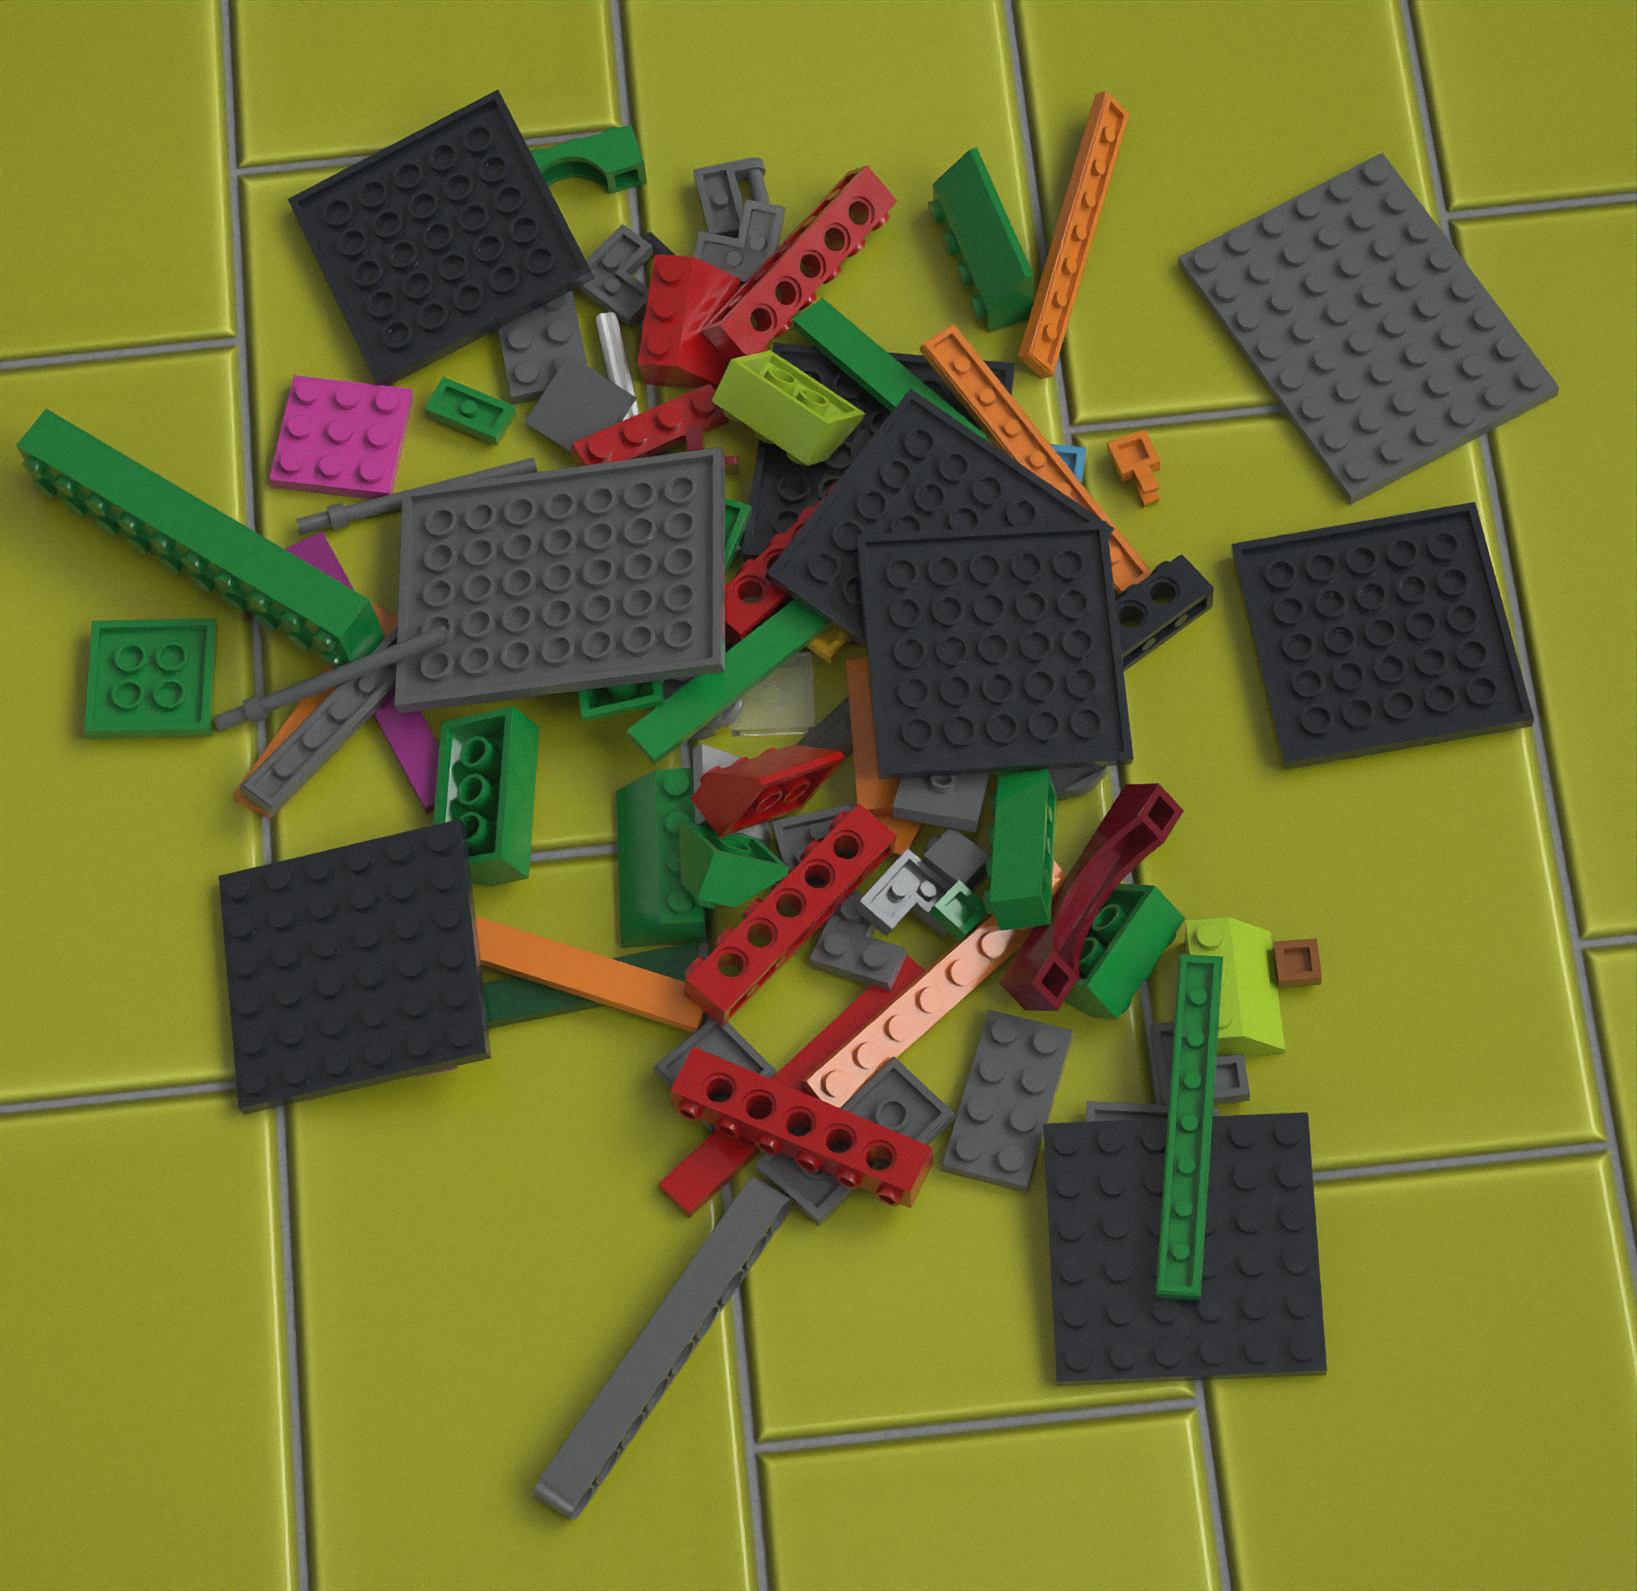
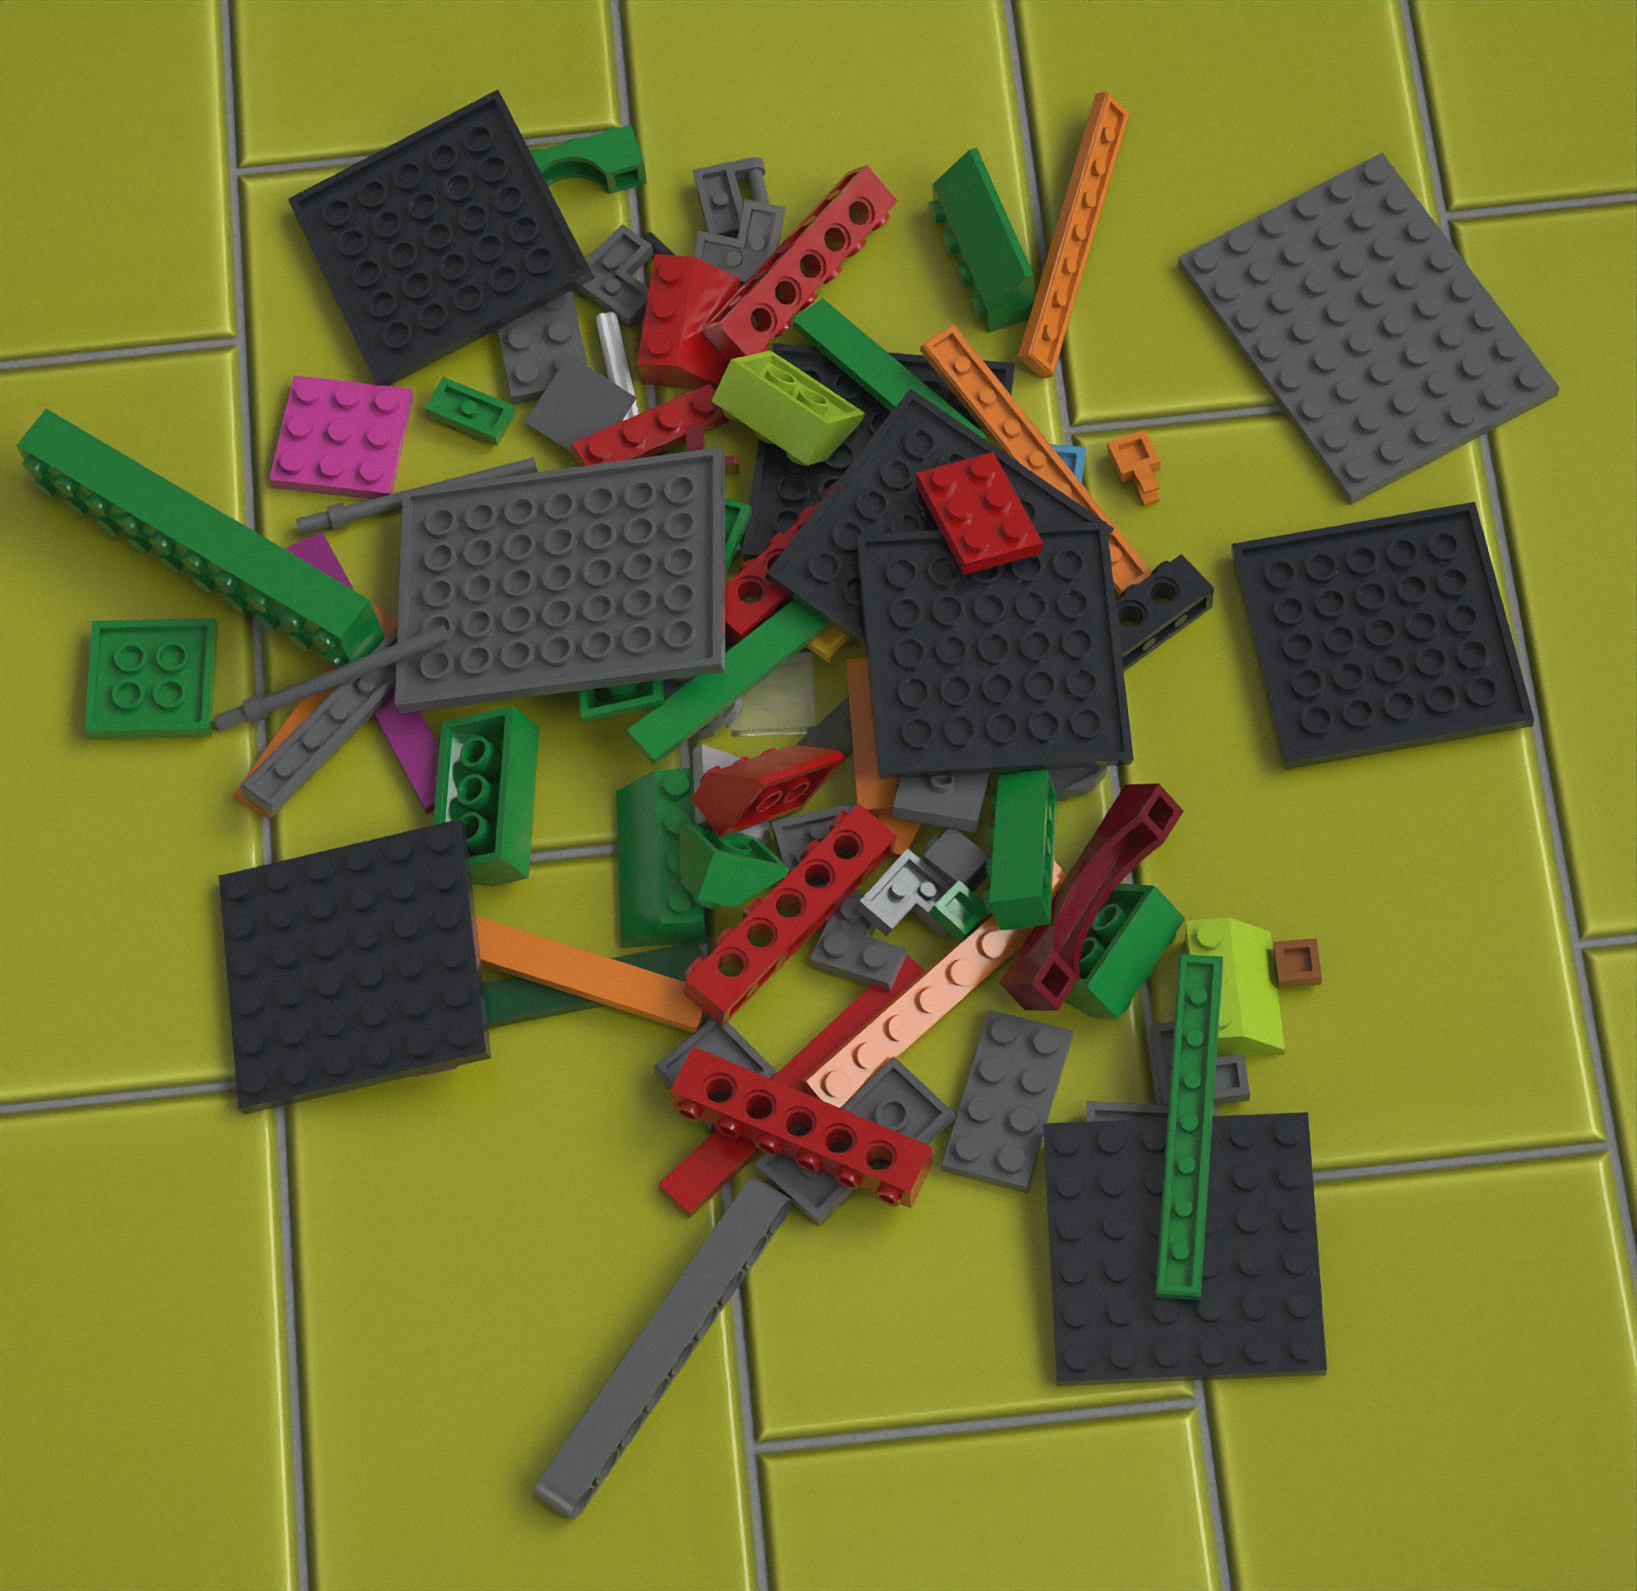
none -> red plate [915,452,1043,575]

